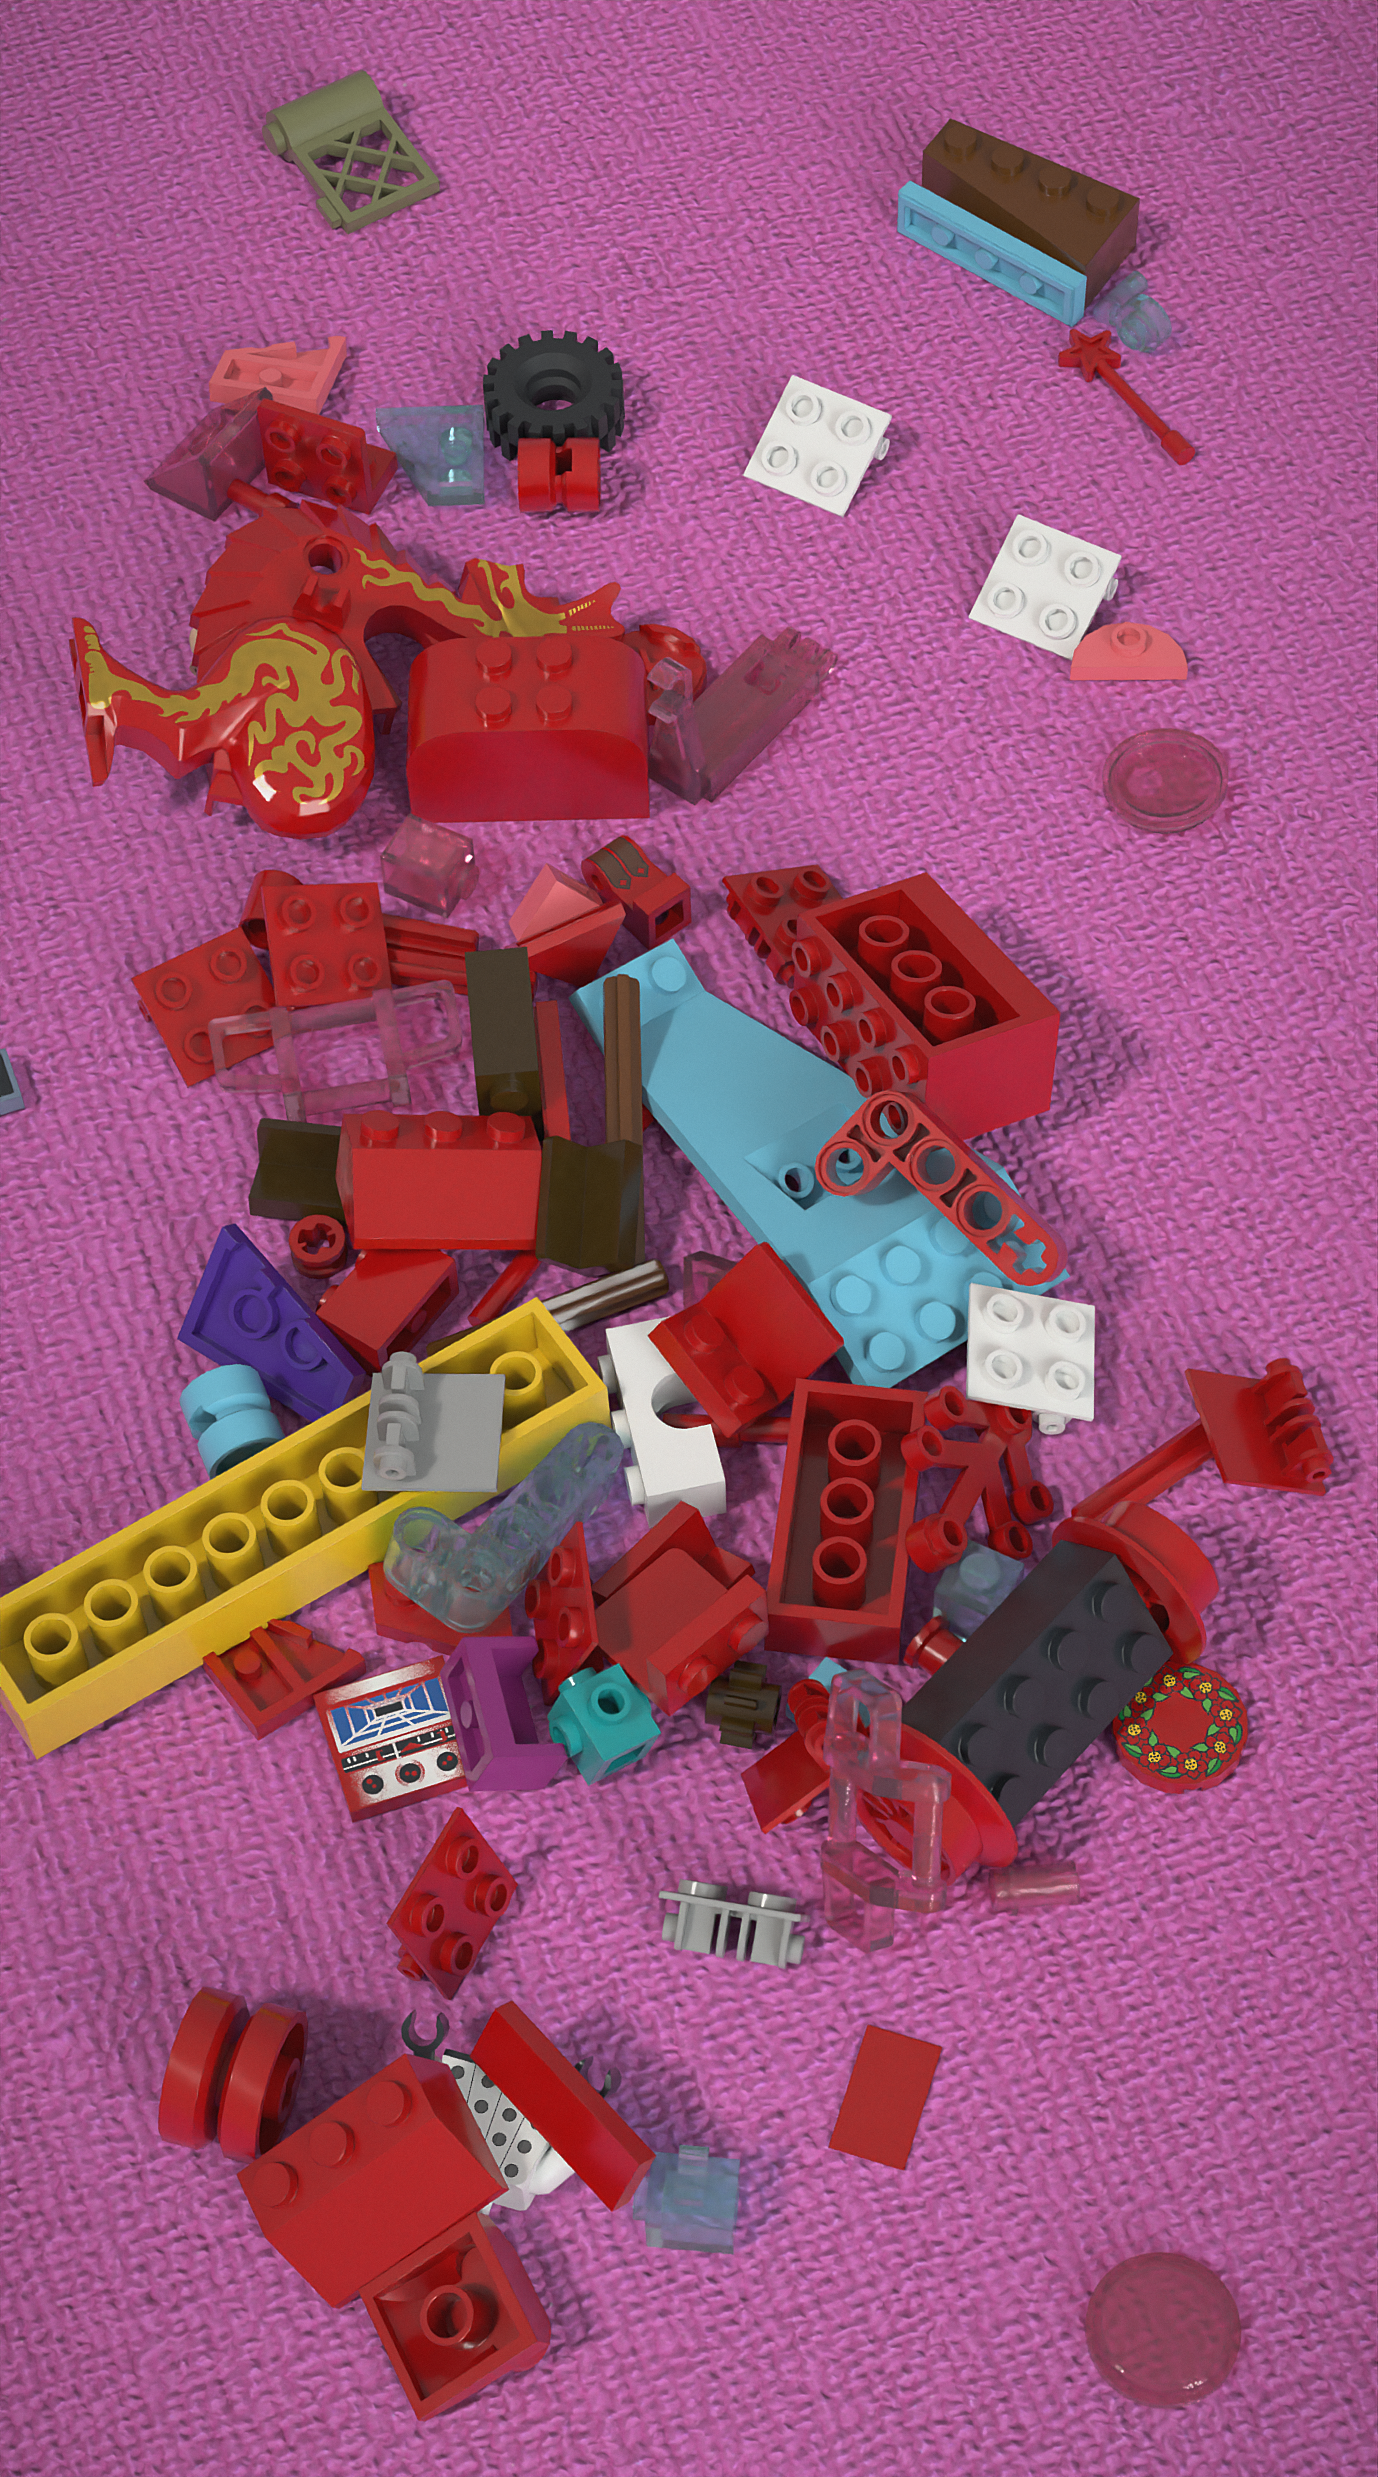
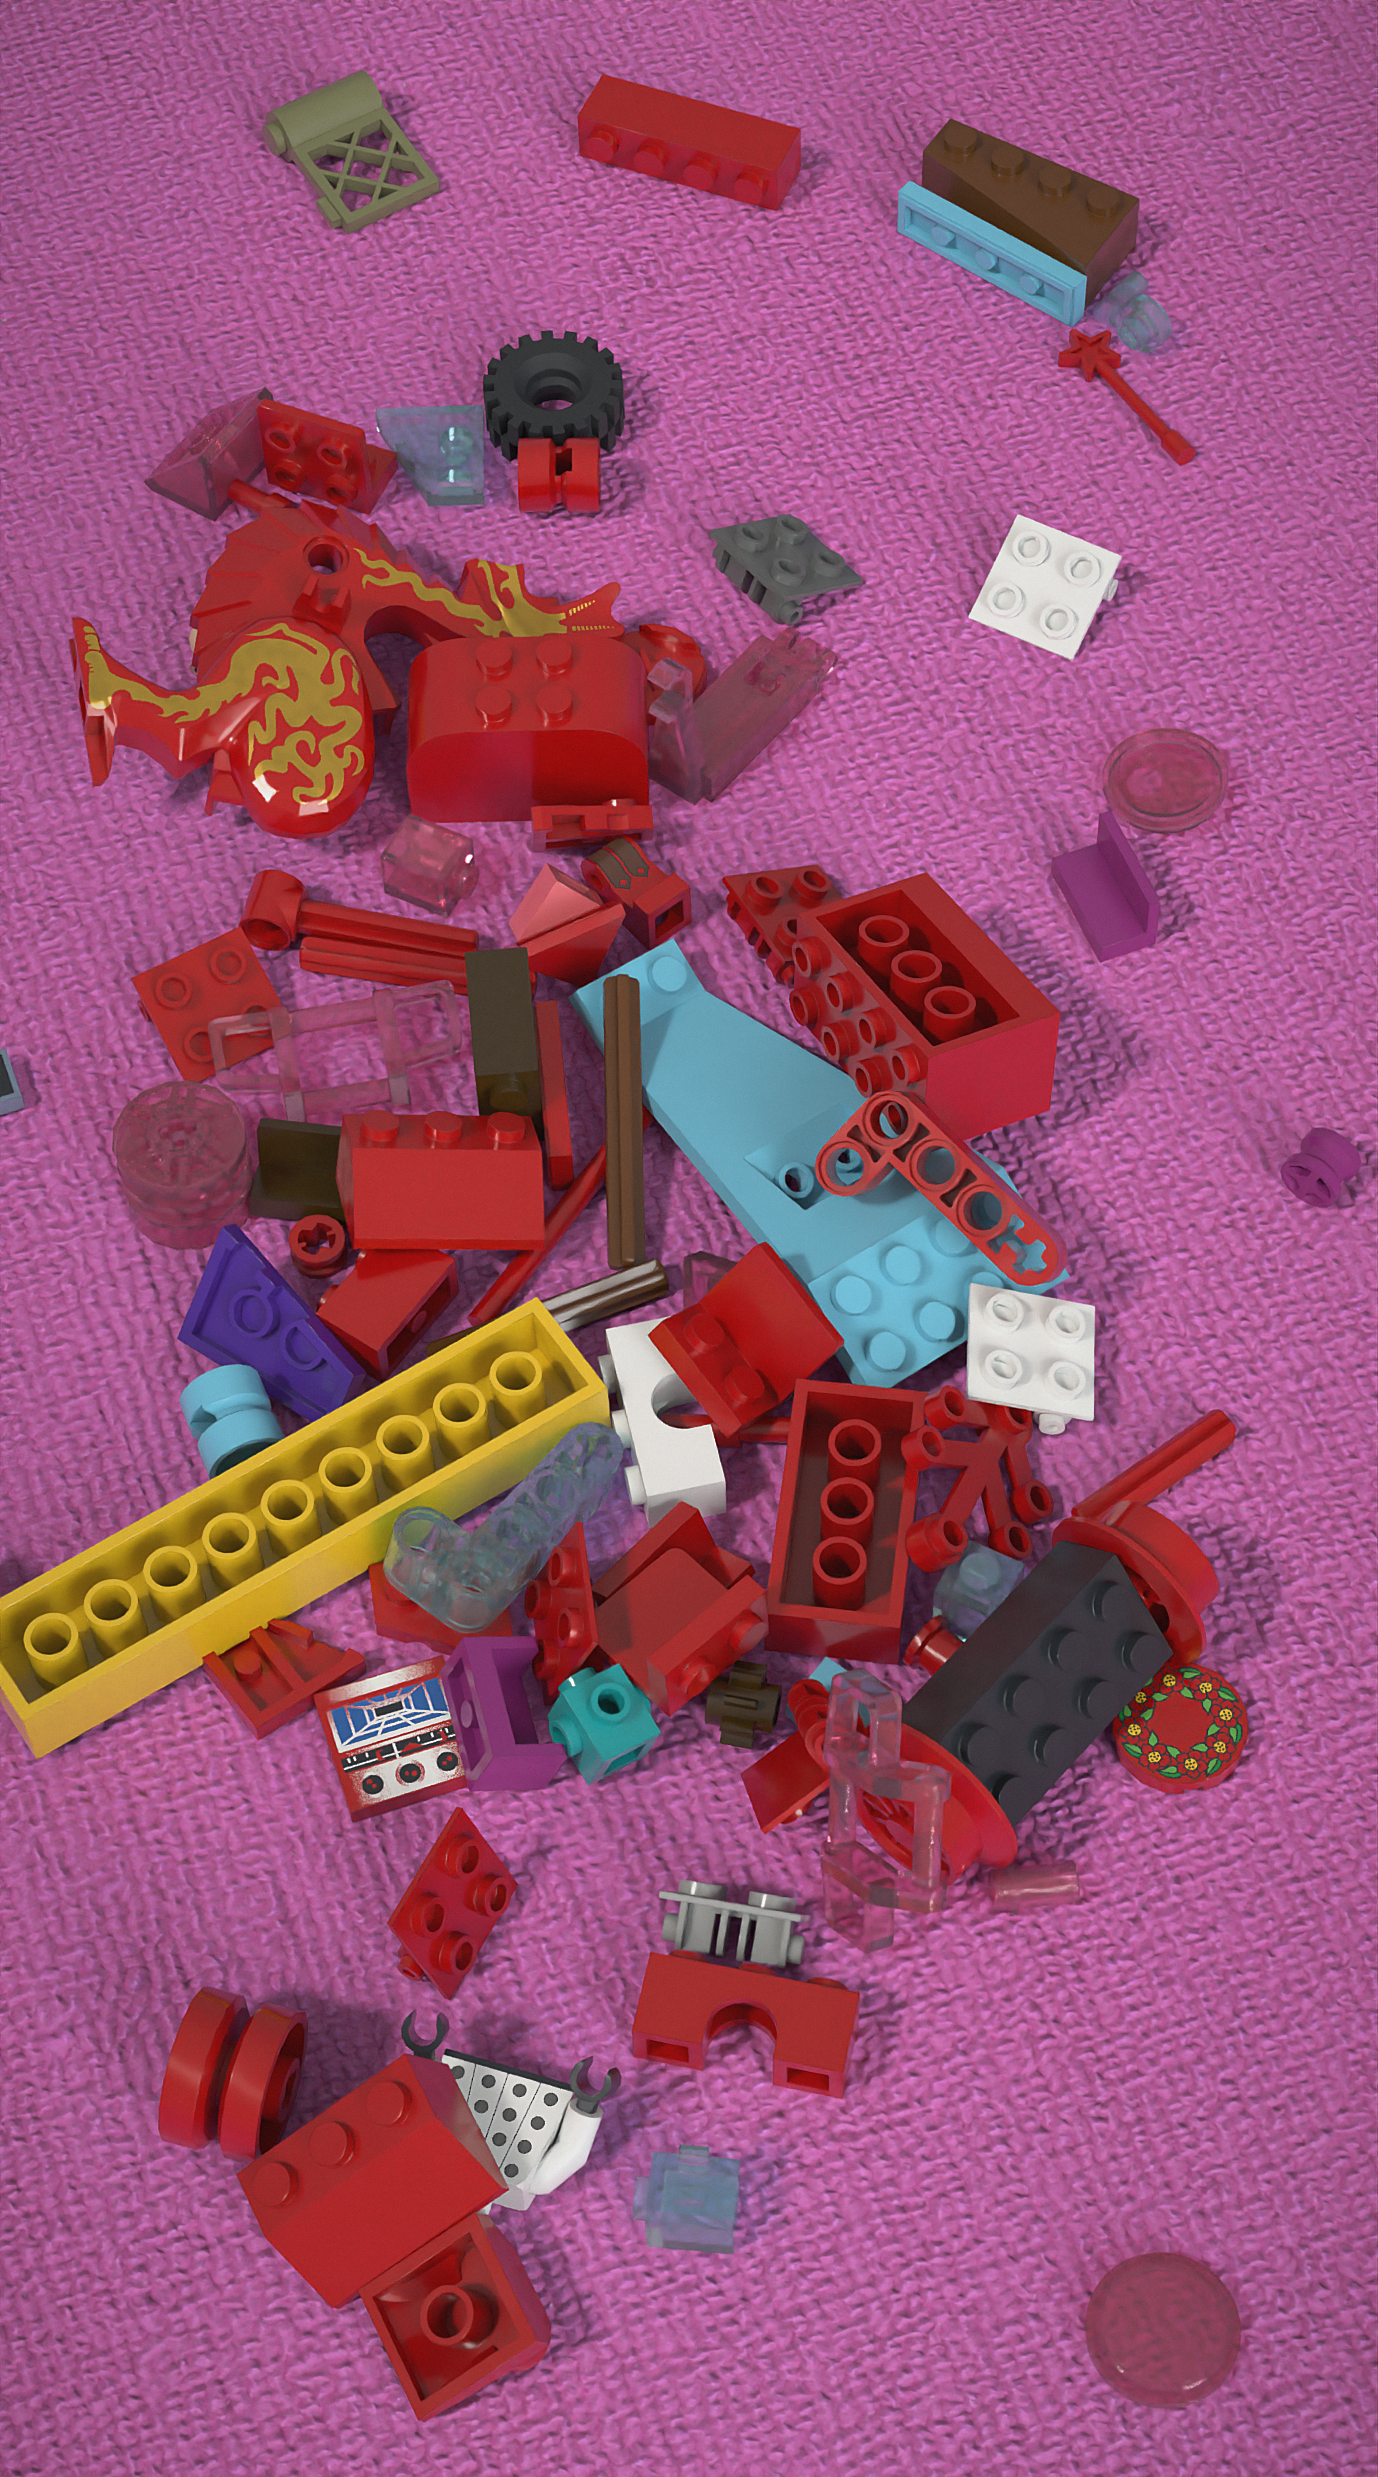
coral wing [209,336,347,415] -> none
red hinge [261,882,394,1015] -> none
light grey hinge [362,1352,506,1492] -> none
red tile [469,2000,656,2212] -> none
dark brown panel [535,1135,642,1277] -> none
white hinge [743,375,892,518] -> none
red sticker [828,2025,942,2171] -> none
coral plate [1070,622,1188,681] -> none
red hinge [1184,1358,1334,1496] -> none
none -> clear pink wheel [112,1081,255,1250]
none -> red wing [531,798,654,852]
none -> red brick [577,74,801,212]
none -> red arch [632,1950,860,2099]
none -> dark grey hinge [709,514,863,626]
none -> magenta panel [1051,810,1161,963]
none -> magenta wheel [1280,1127,1361,1208]

